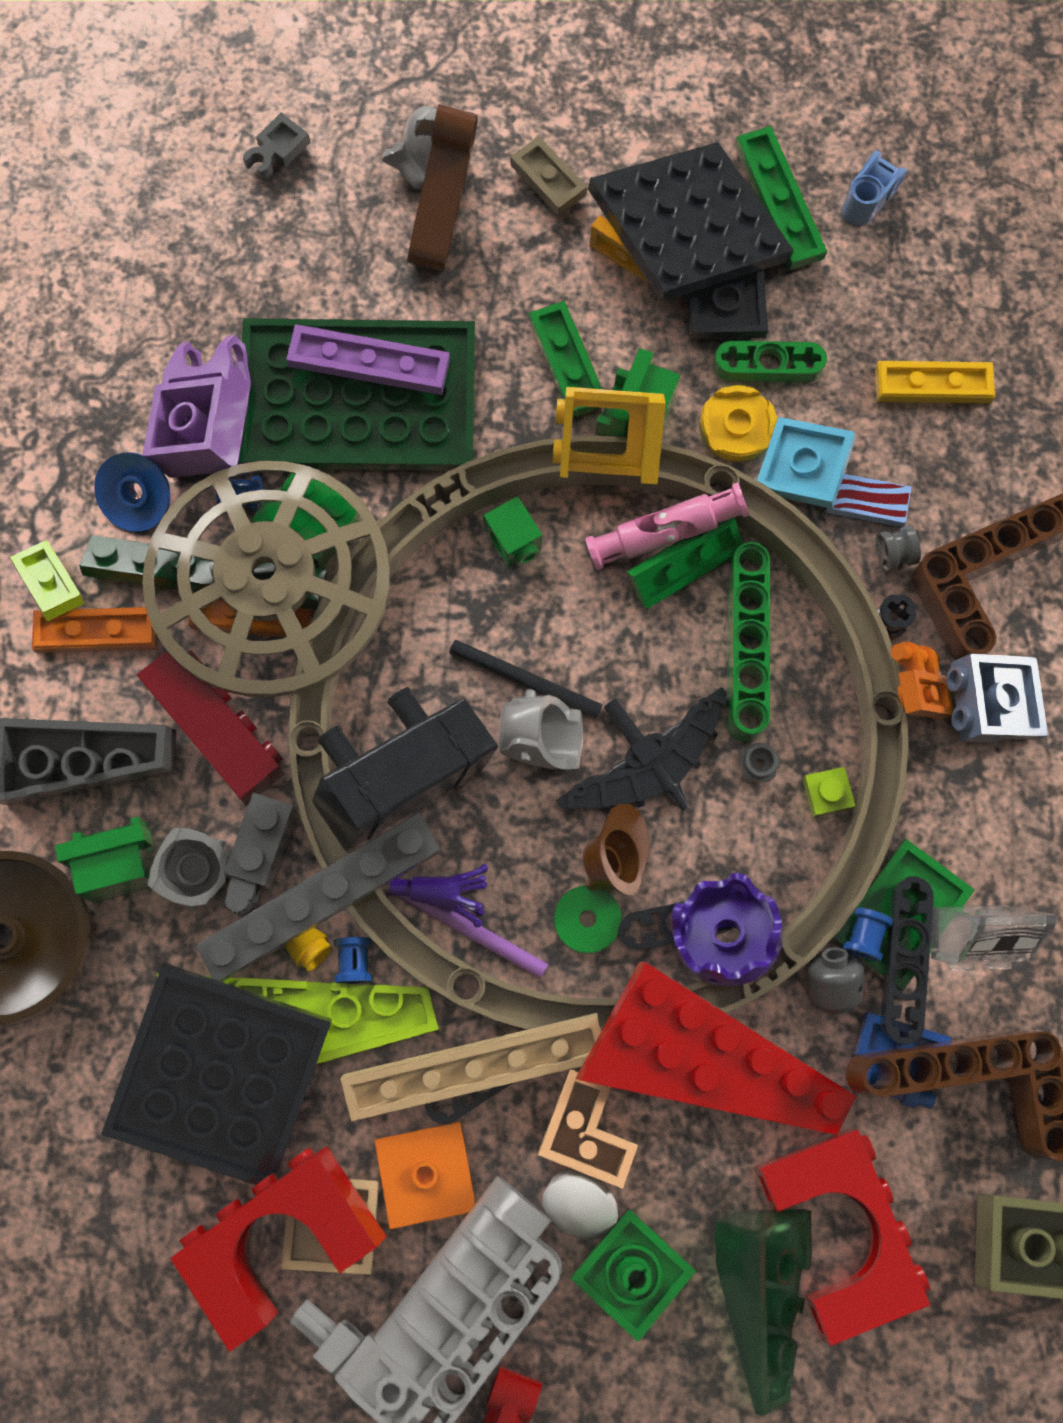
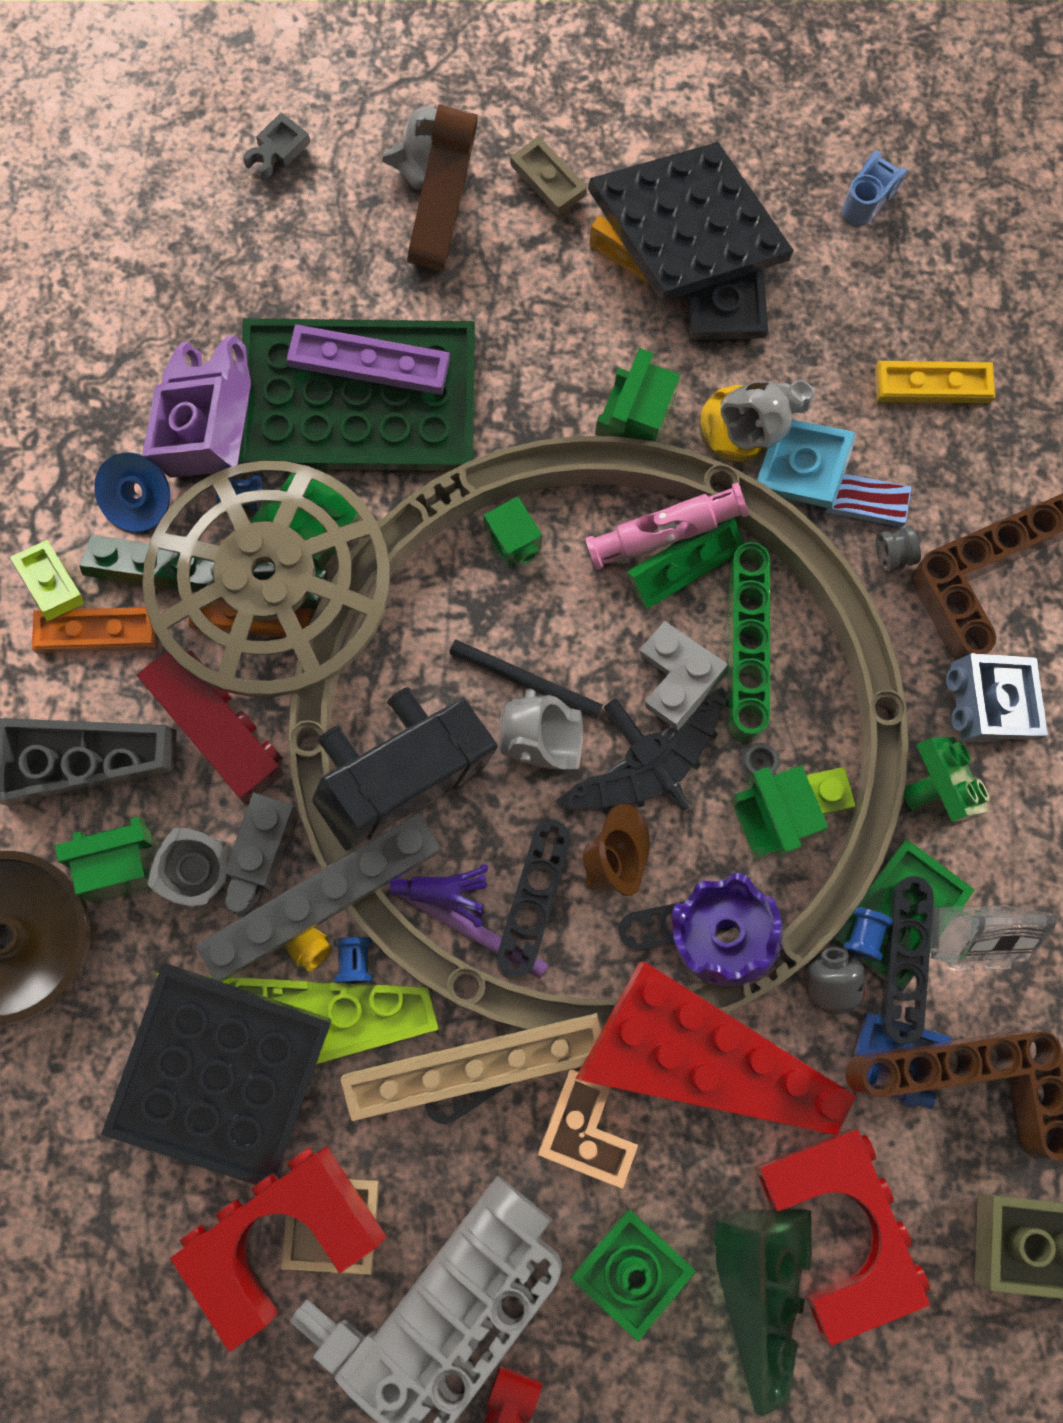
orange plate [374,1121,476,1229] -> none
green plate [529,300,603,418] -> none
white hat [542,1168,618,1239] -> none
yellow window [552,387,666,484] -> none
green piece [554,885,622,954] -> none
green beam [713,341,827,382] -> none
green plate [735,126,828,270] -> none
black bush [877,594,916,640] -> none
orange plate [890,641,954,719] -> none
none -> black beam [496,820,571,980]
none -> light grey plate [639,621,729,731]
none -> light grey piece [720,379,816,449]
none -> green plate [730,765,828,861]
none -> green plate [903,737,989,822]

